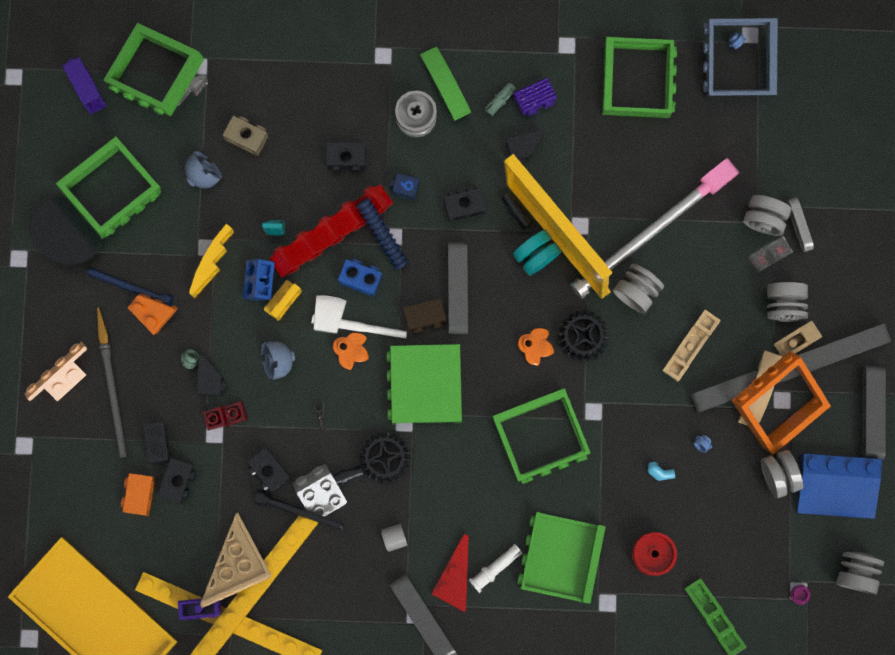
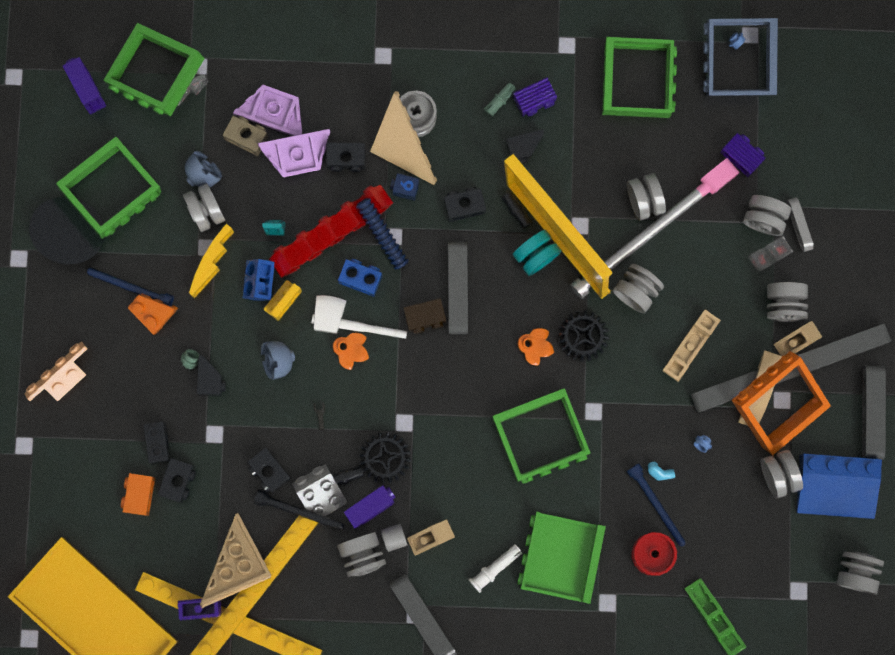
dark grey piece [97,307,127,458] -> none
dark red slope [203,401,248,431] -> none
bright green panel [387,344,462,425] -> none
bright green slope [420,47,471,121] -> none
red wing [432,534,469,612] -> none
magenta plate [790,585,810,605] -> none
none -> light grey wheel [183,183,226,232]
none -> lavender wing [233,85,302,136]
none -> lavender wing [257,129,330,177]
none -> light grey wheel [337,532,386,577]
none -> dark purple window [344,486,396,530]
none -> tan tile [370,91,437,185]
none -> tan slope [407,520,455,556]
none -> dark blue piece [626,463,685,547]
none -> light grey wheel [627,173,666,221]
none -> dark purple brick [720,133,766,177]

